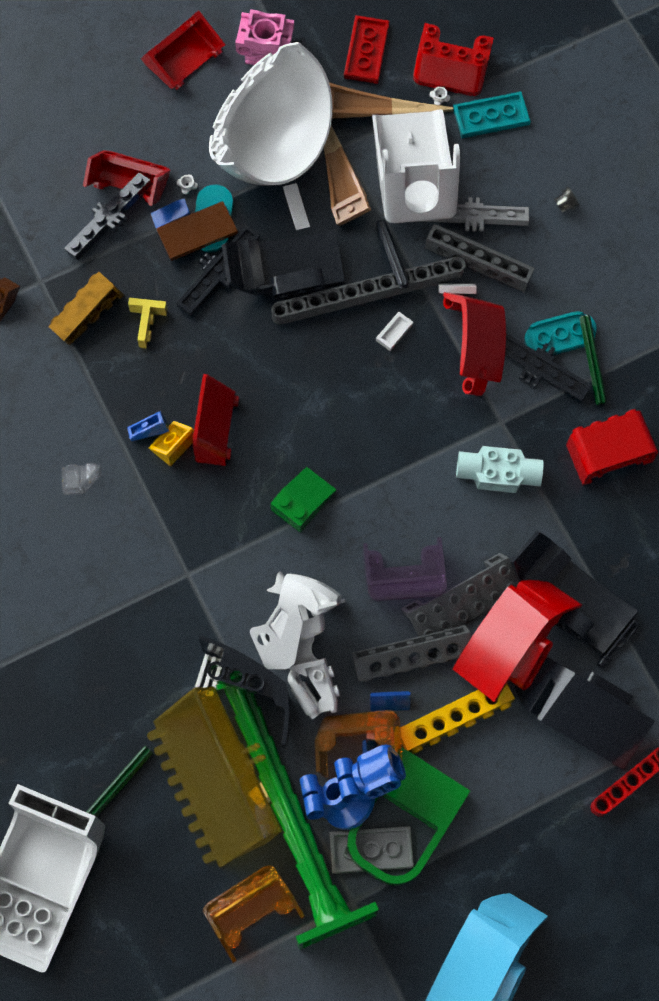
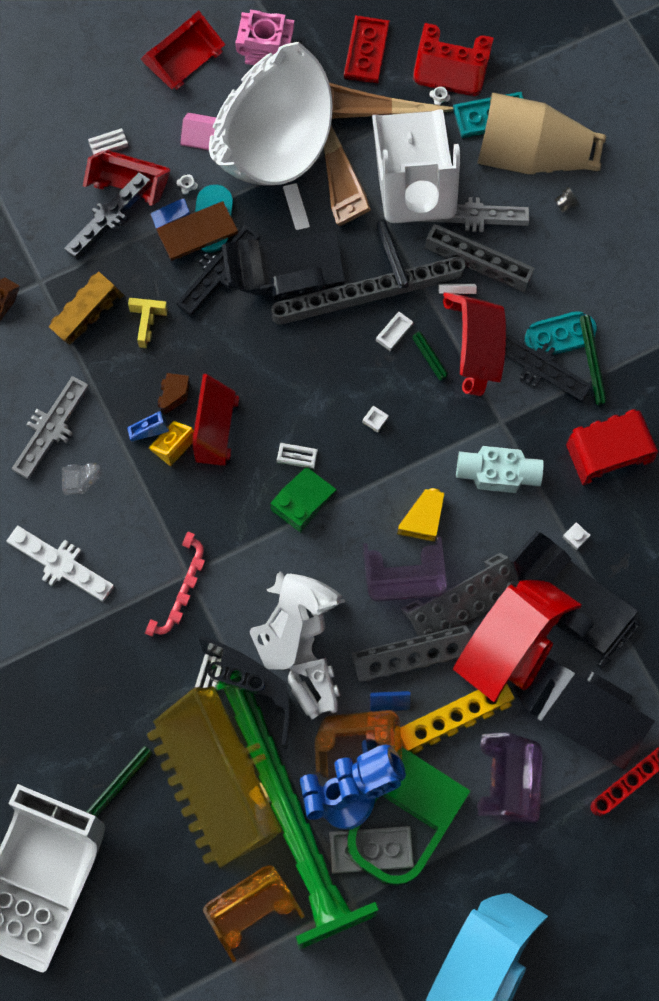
none -> white hinge [7,525,114,603]
none -> light grey hinge [12,376,89,480]
none -> white tile [88,128,129,155]
none -> coral bar [145,532,205,637]
none -> reddish brown slope [158,373,190,415]
none -> bright pink slope [181,113,216,150]
none -> white tile [277,443,318,469]
none -> white plate [362,406,389,433]
none -> yellow slope [397,488,444,542]
none -> dark green axle [412,331,448,380]
none -> tan windscreen [477,92,606,174]
none -> clear purple windscreen [477,732,542,823]
none -> white plate [562,522,590,550]

